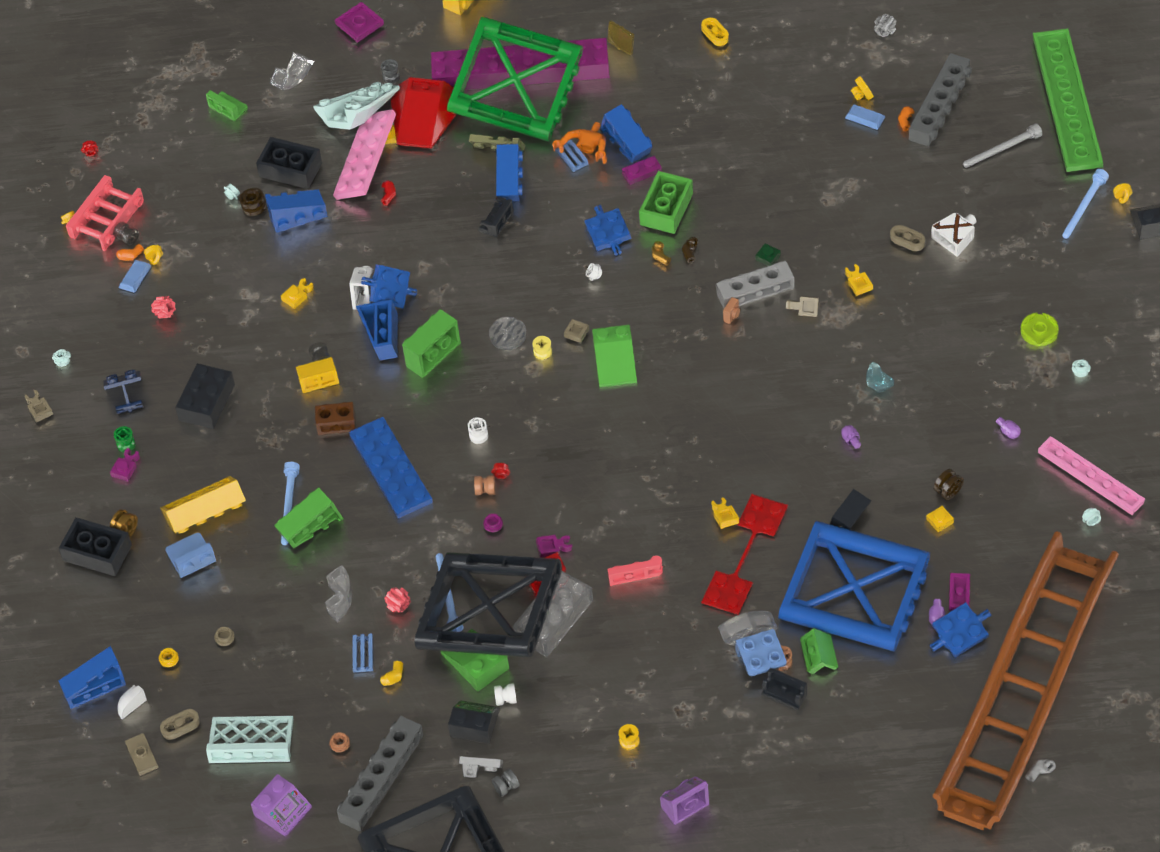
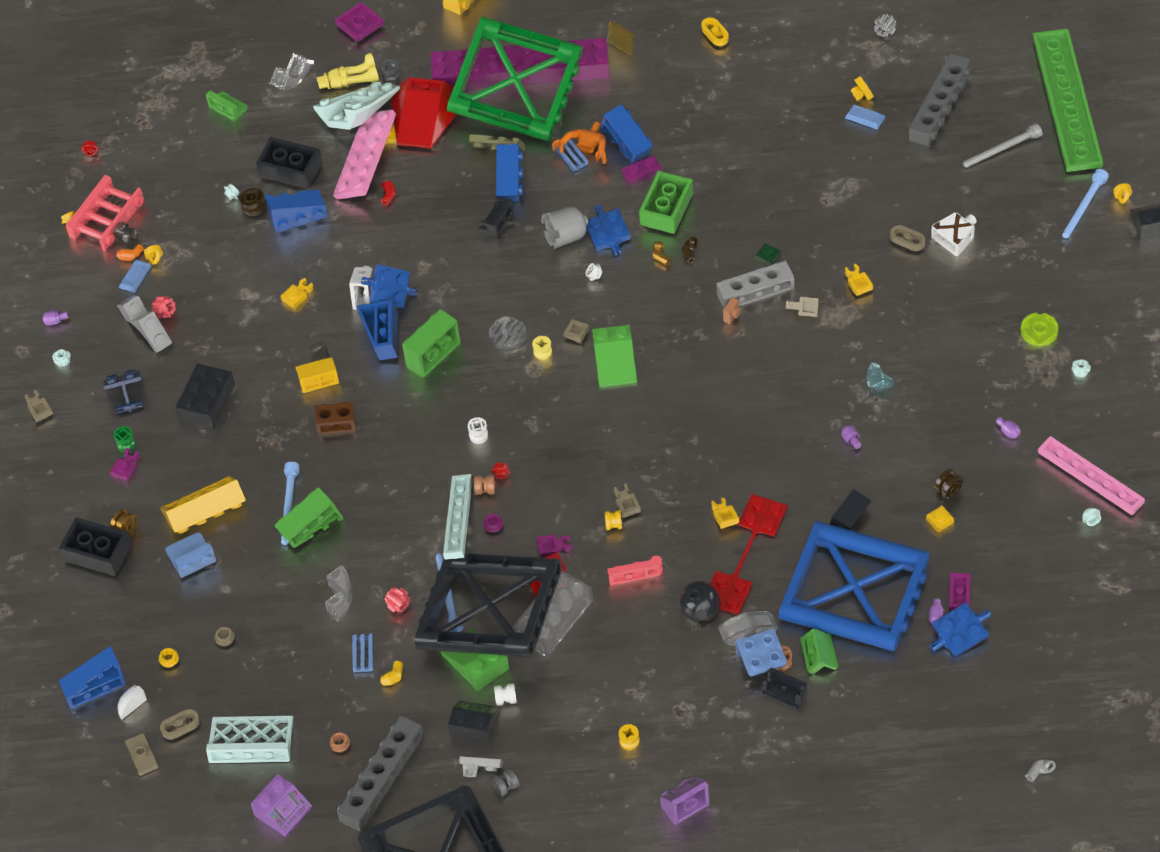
blue plate [349,417,433,519] -> none
orange arm [898,106,915,131] -> none
dark orange piece [933,531,1119,830] -> none
none -> medium lavender cylinder [42,310,69,326]
none -> light grey arch [117,296,172,353]
none -> light yellow piece [317,53,379,89]
none -> light aqua plate [443,474,472,560]
none -> light grey cylinder [541,207,588,248]
none -> yellow wheel [605,510,622,531]
none -> dark tan plate [614,483,641,518]
none -> black cylinder [680,581,721,622]

